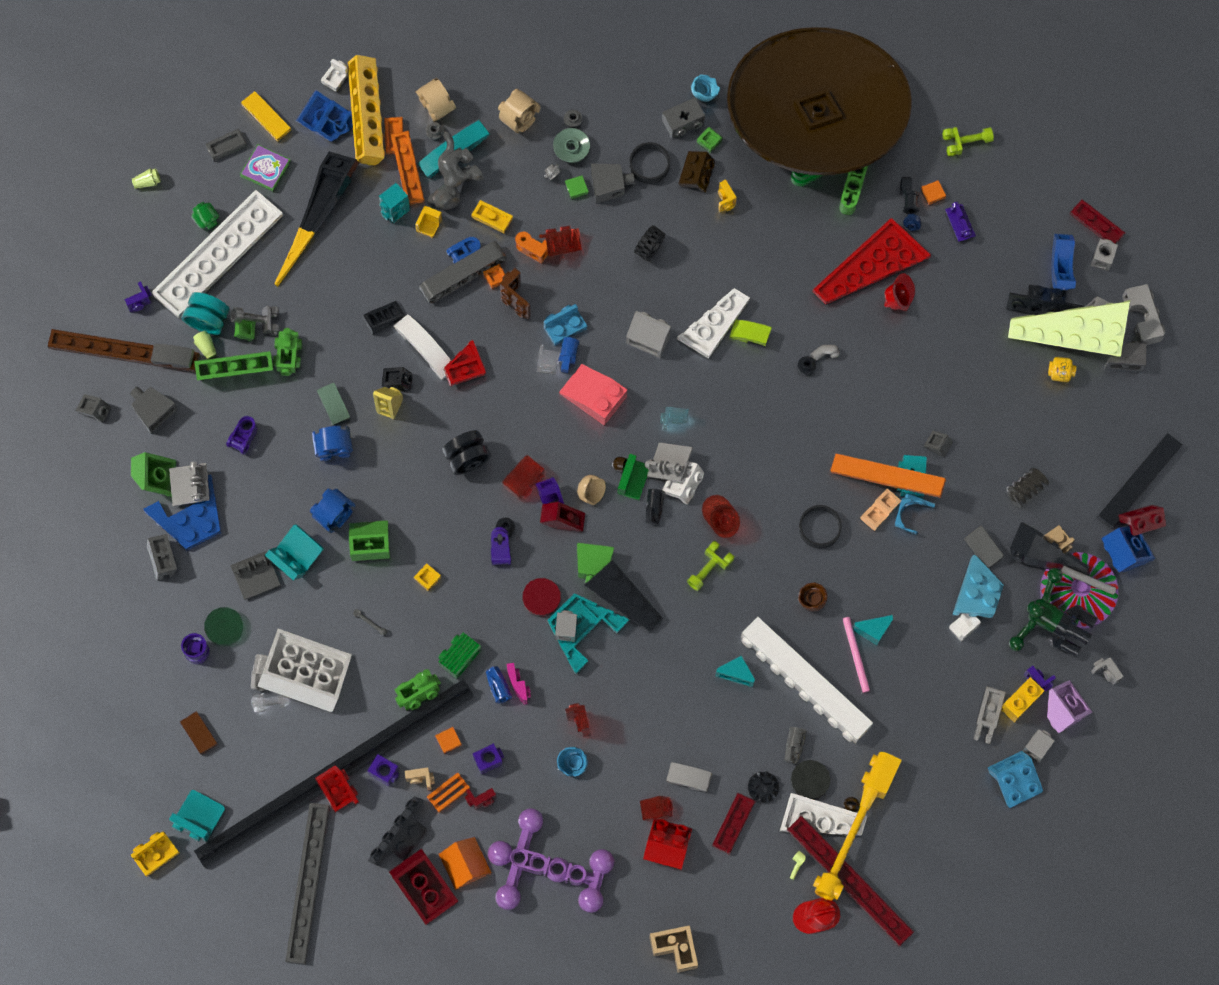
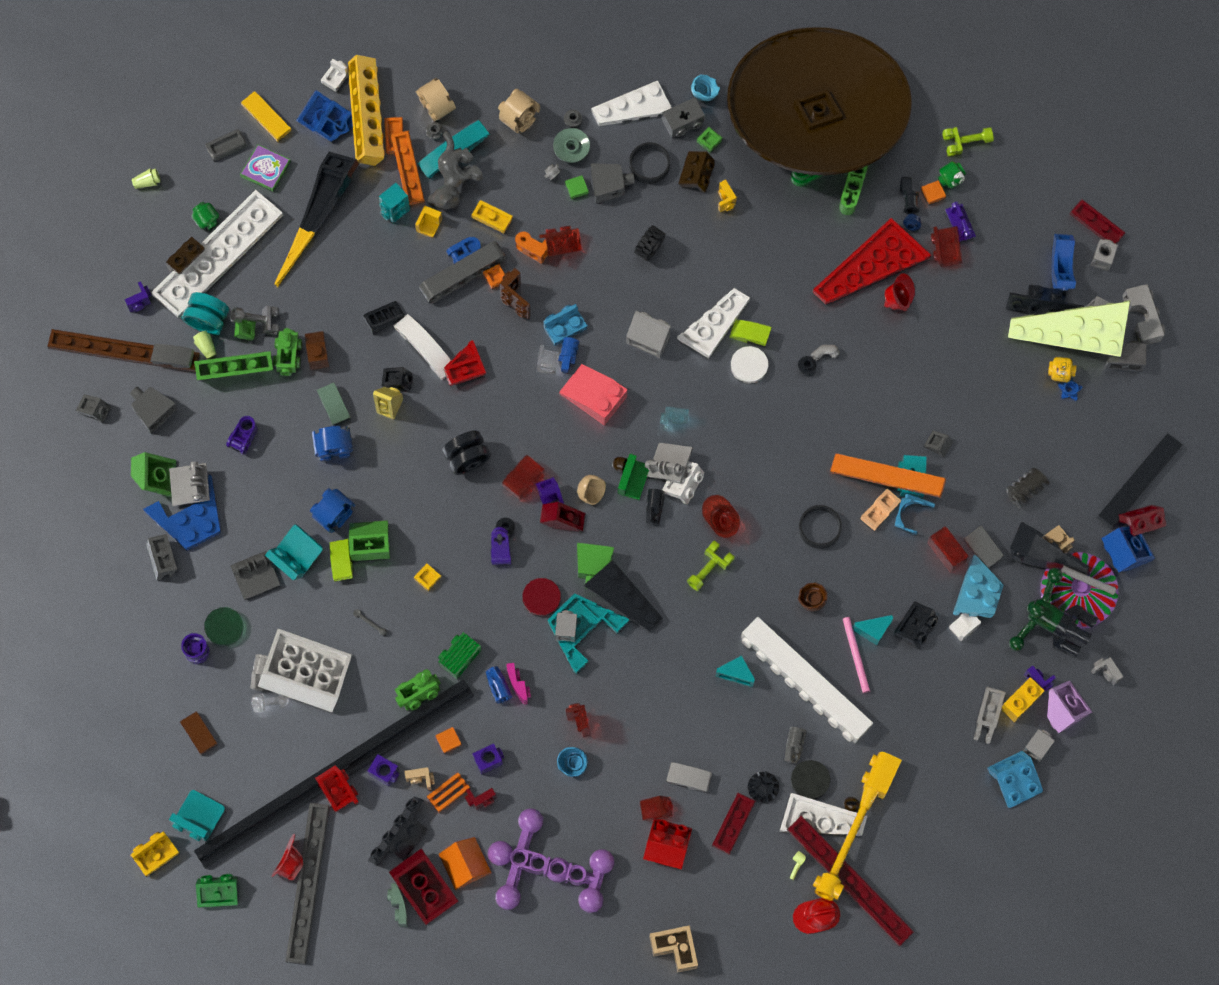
none -> dark brown bracket [166,236,205,275]
none -> green bracket [196,874,239,908]
none -> red piece [271,834,303,880]
none -> reddish brown slope [305,331,329,370]
none -> lime slope [329,539,353,582]
none -> sand green slope [387,883,408,927]
none -> white wing [591,81,672,126]
none -> white tile [730,346,768,384]
none -> black bracket [894,601,938,649]
none -> clear red brick [927,526,969,573]
none -> clear red bracket [931,226,963,267]
none -> green head [938,161,966,189]
none -> blue plate [1058,377,1083,401]

